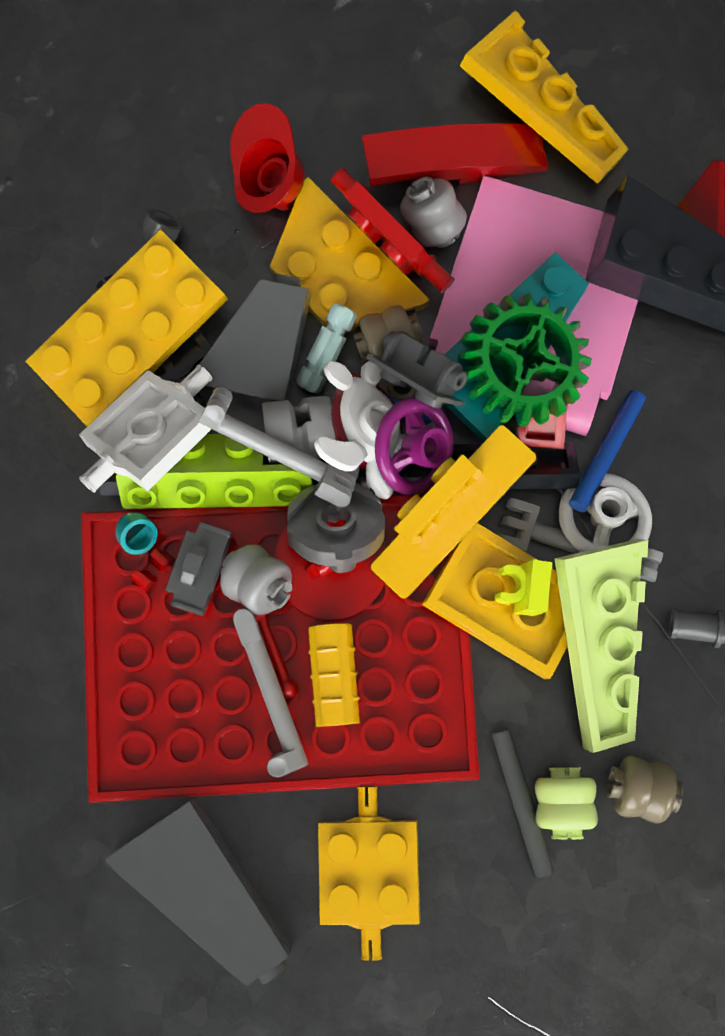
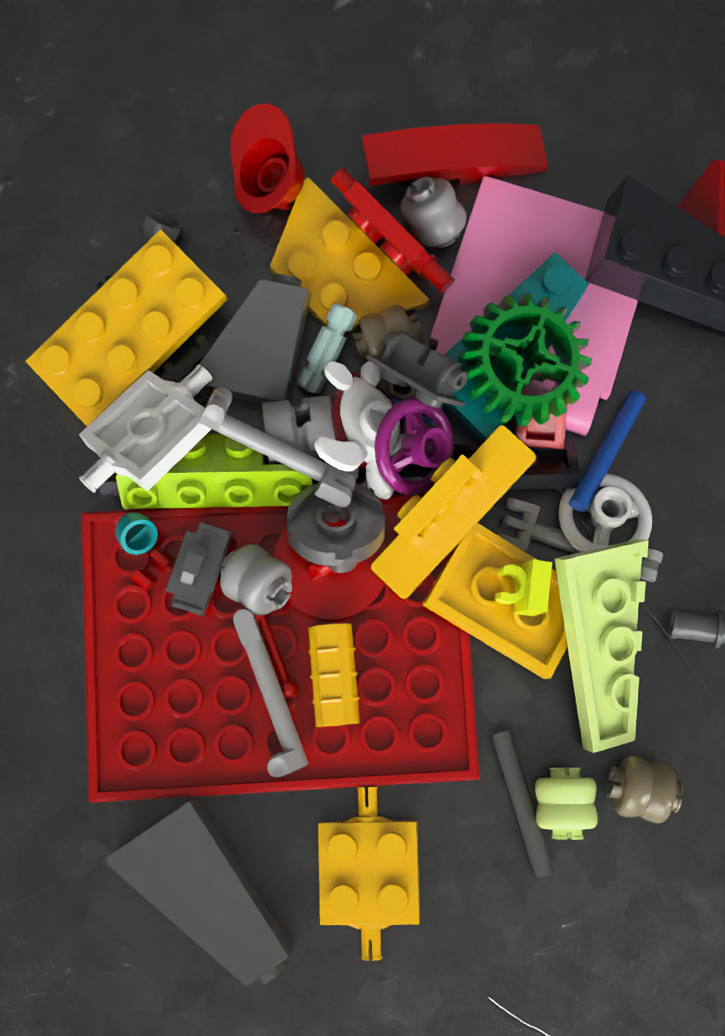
yellow wing [460,10,629,184] -> none

